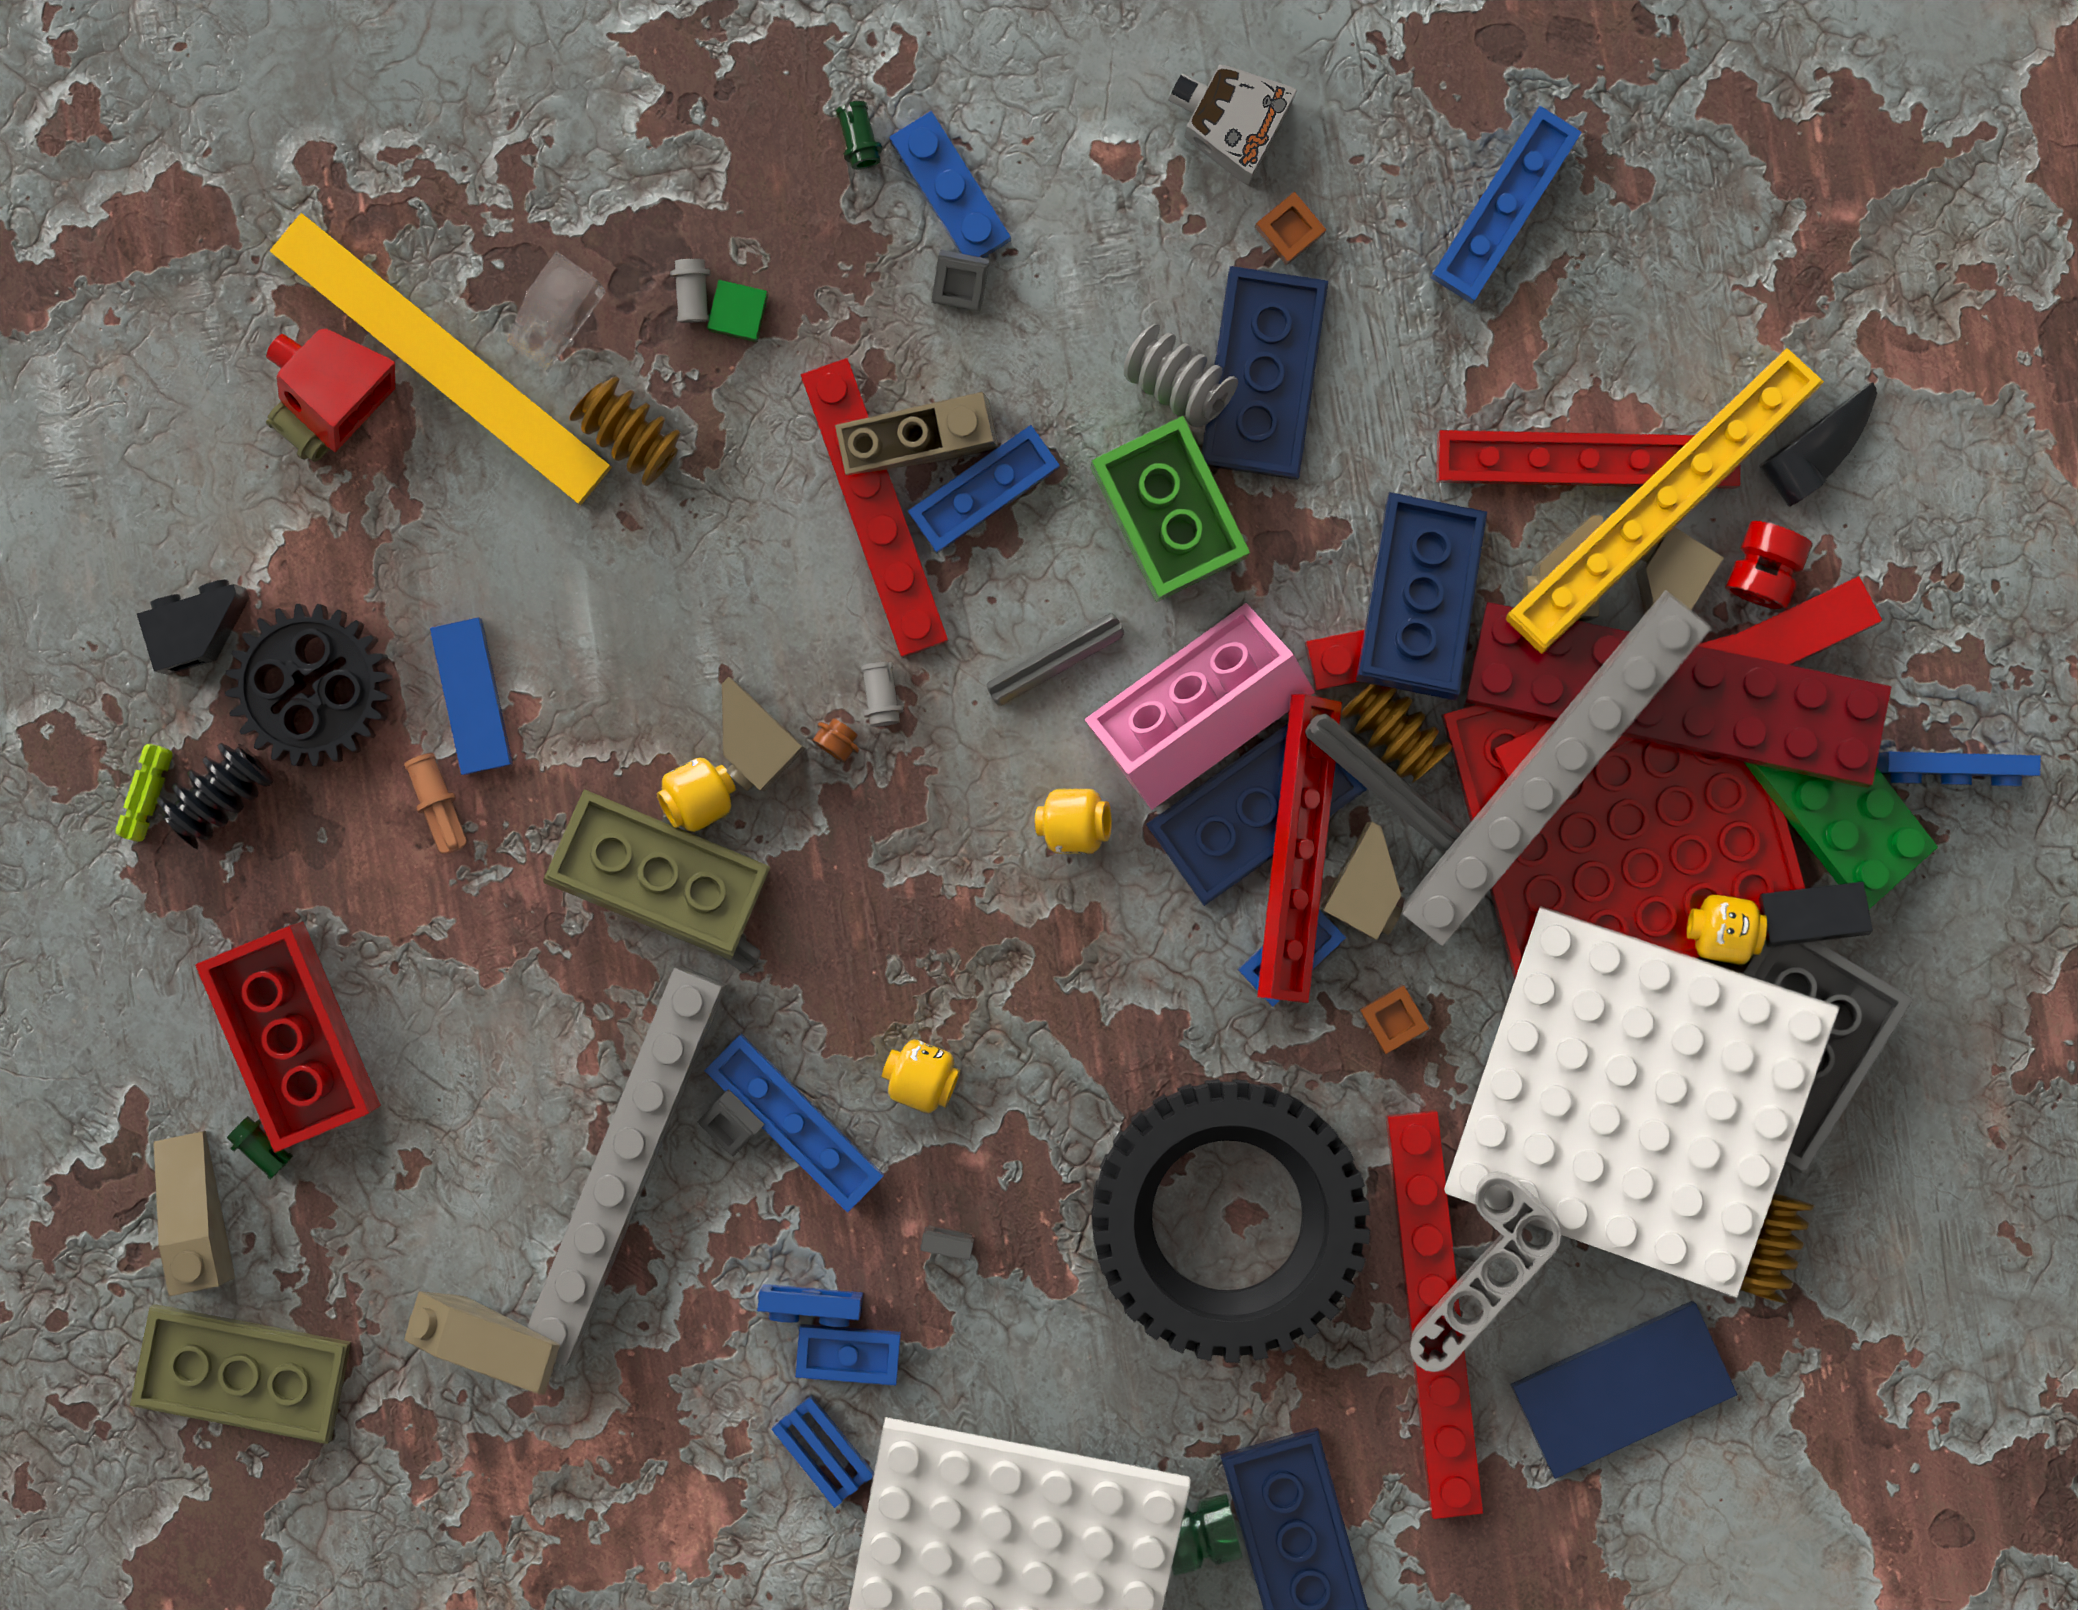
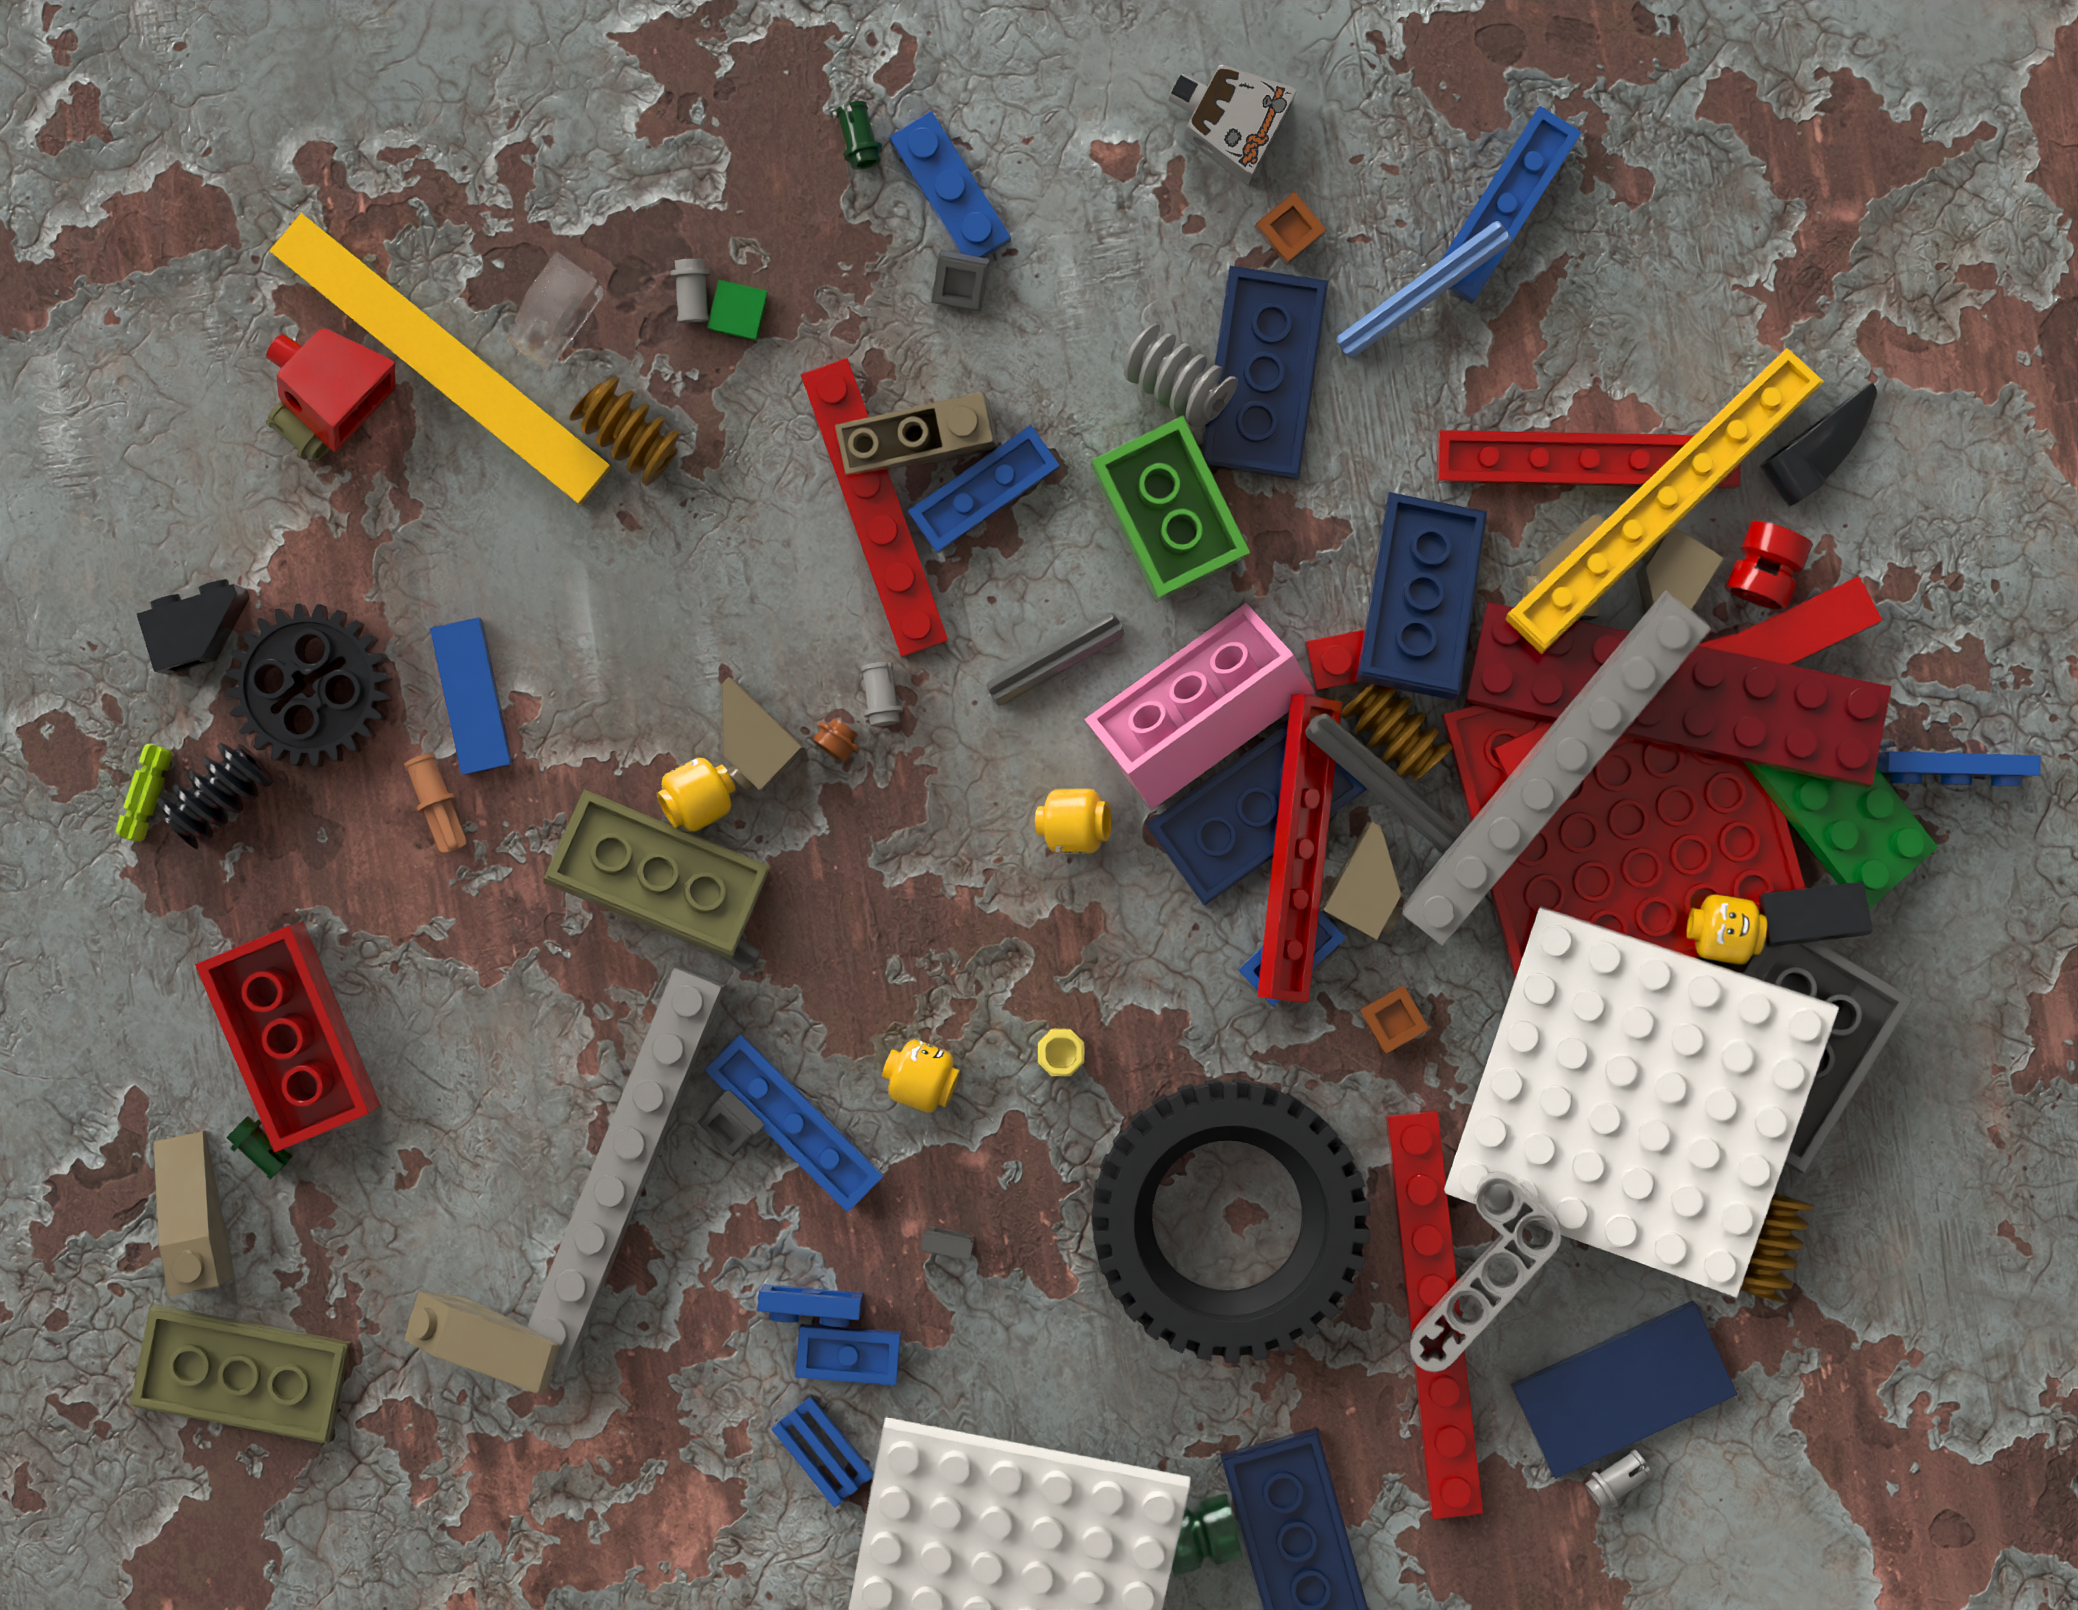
none -> light yellow tile [1038,1029,1084,1076]
none -> medium blue axle [1337,221,1512,358]
none -> light grey pin [1585,1449,1653,1510]

